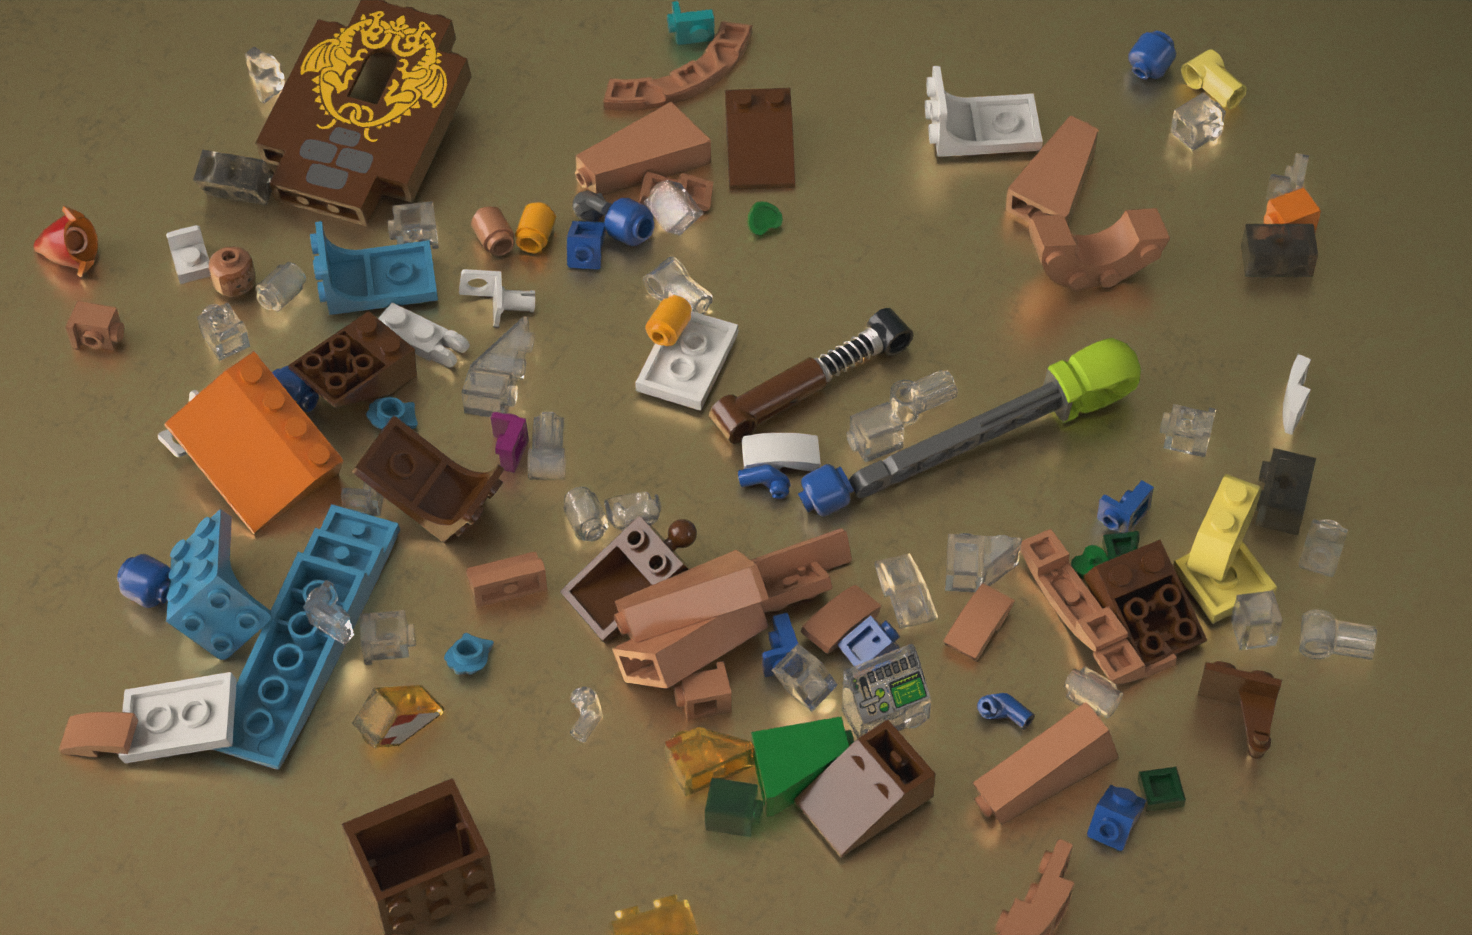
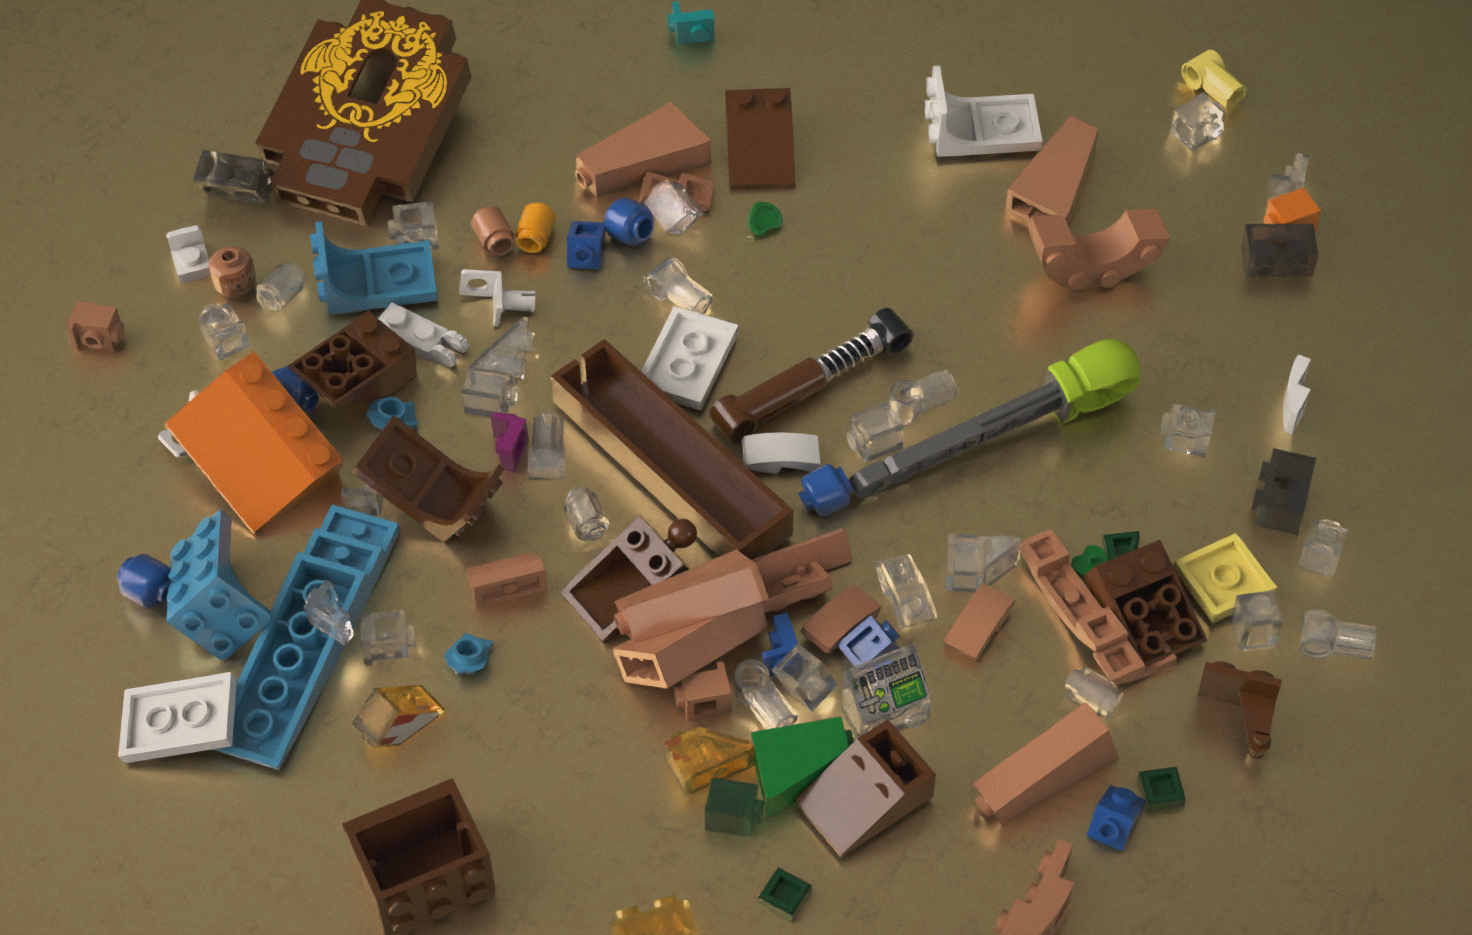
hat [33,206,98,277] -> none
nougat slope [59,712,138,757] -> none
clear bracket [245,46,285,103] -> none
clear arm [570,686,603,742] -> none
dark grey plate [572,191,612,222] -> none
nougat tile [603,22,752,111] -> none
clear hair [604,492,662,531] -> none
light orange brick [646,295,692,346] -> none
blue arm [738,464,791,499] -> none
blue arm [977,693,1035,729] -> none
blue bracket [1097,480,1154,533] -> none
blue head [1128,31,1176,80] -> none
light yellow brick [1187,474,1262,582] -> none
none -> reddish brown piece [550,339,794,560]
none -> clear piece [734,660,798,730]
none -> dark green tile [758,867,812,922]

